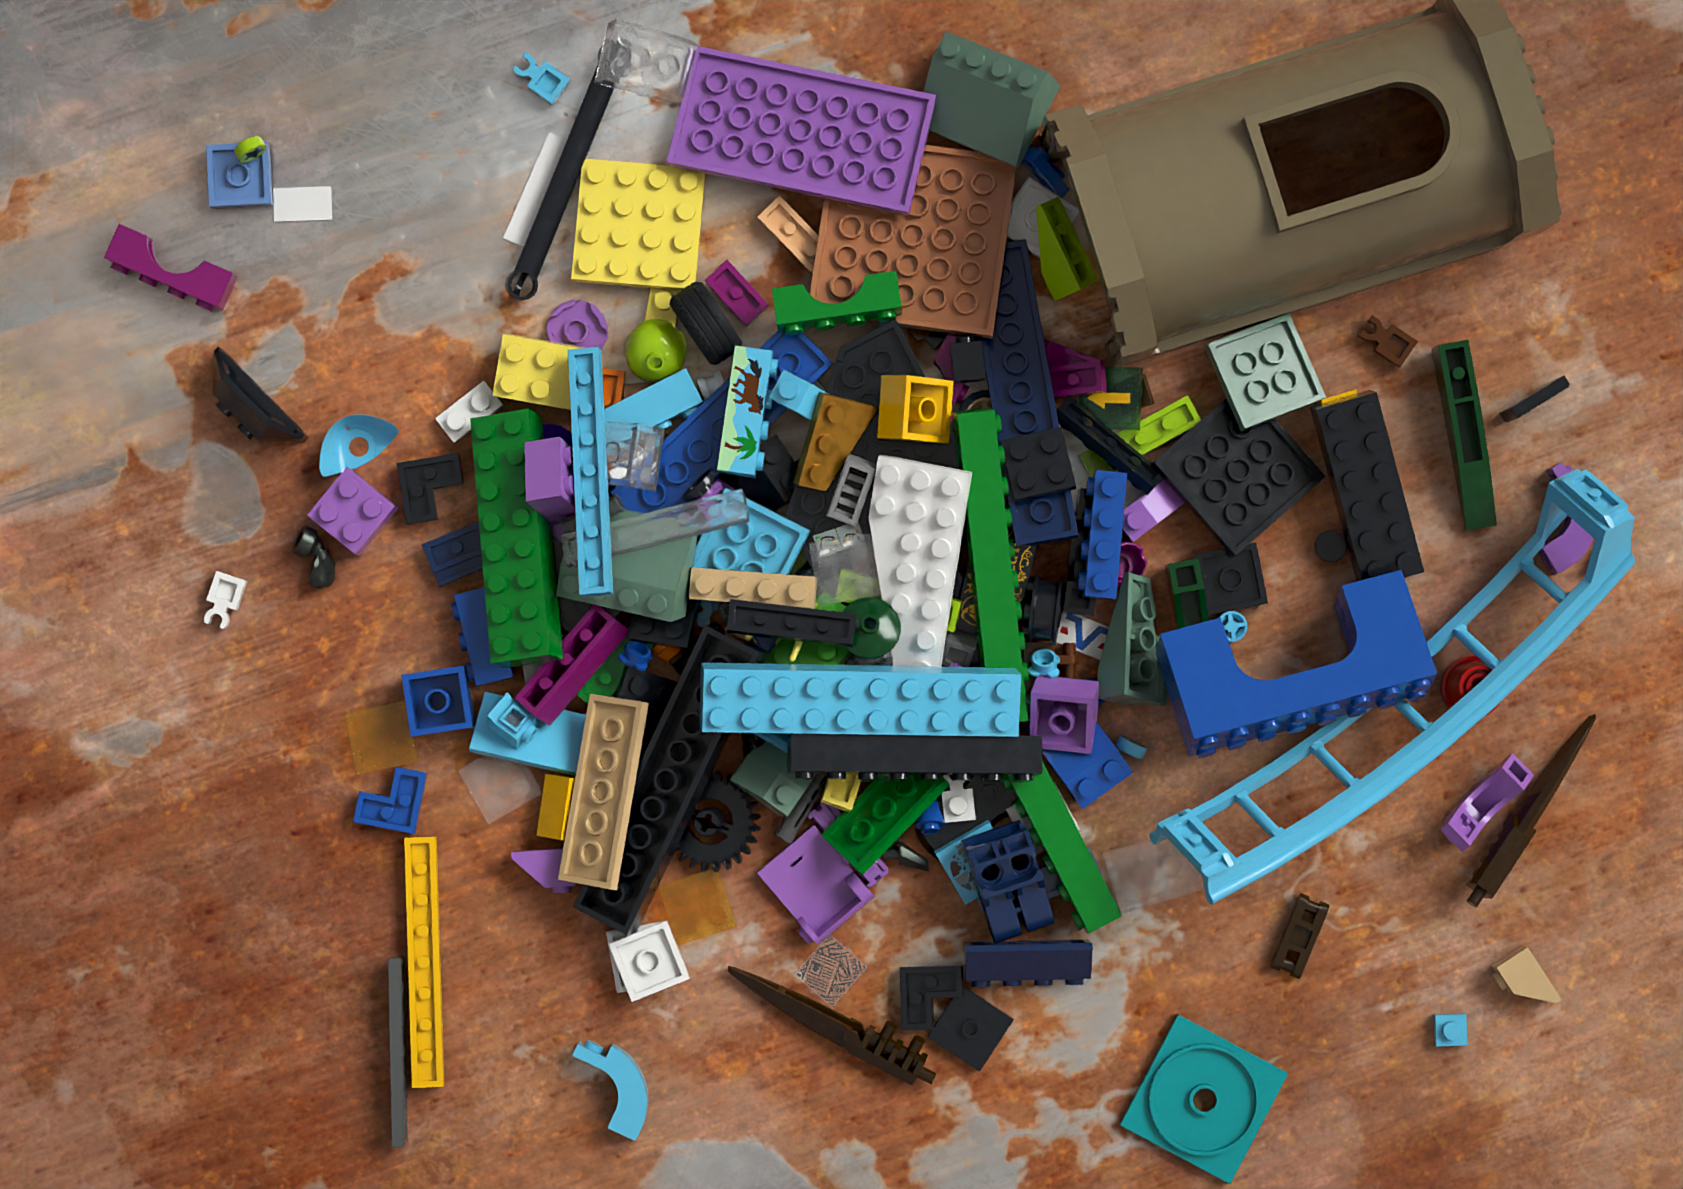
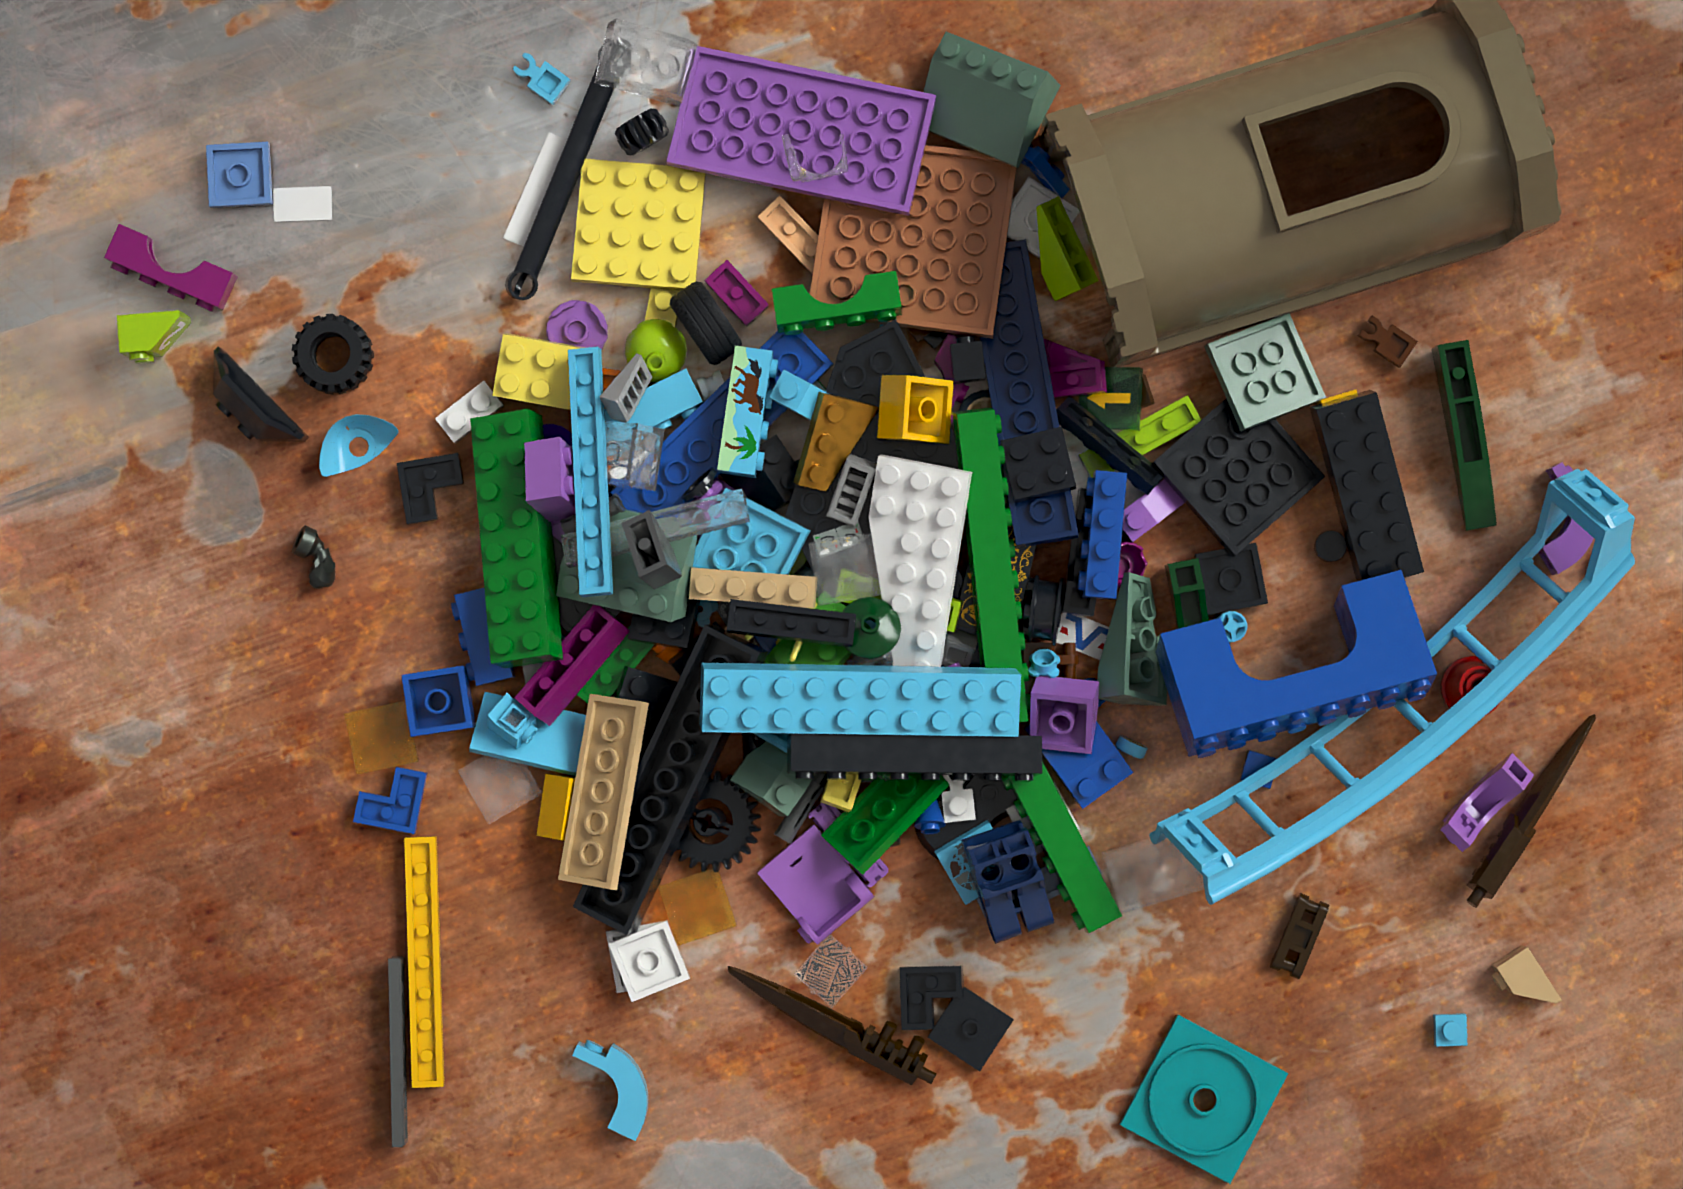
white plate [204,571,247,629] -> none
lime tile [234,136,267,163] -> none
medium lavender brick [307,467,399,556] -> none
dark blue plate [422,522,483,586] -> none
medium lavender slope [511,848,578,893] -> none
blue plate [618,641,653,671] -> none
pearl dark grey bar [883,842,929,872] -> none
dark blue slope [964,939,1093,987] -> none
black tile [1500,375,1570,423] -> none
none -> lime slope [117,310,191,364]
none -> black tyre [292,314,374,395]
none -> light grey slope [599,354,652,423]
none -> black gear [615,108,669,155]
none -> dark grey slope [621,510,682,590]
none -> clear helmet [782,134,848,183]
none -> blue tile [1239,750,1277,789]

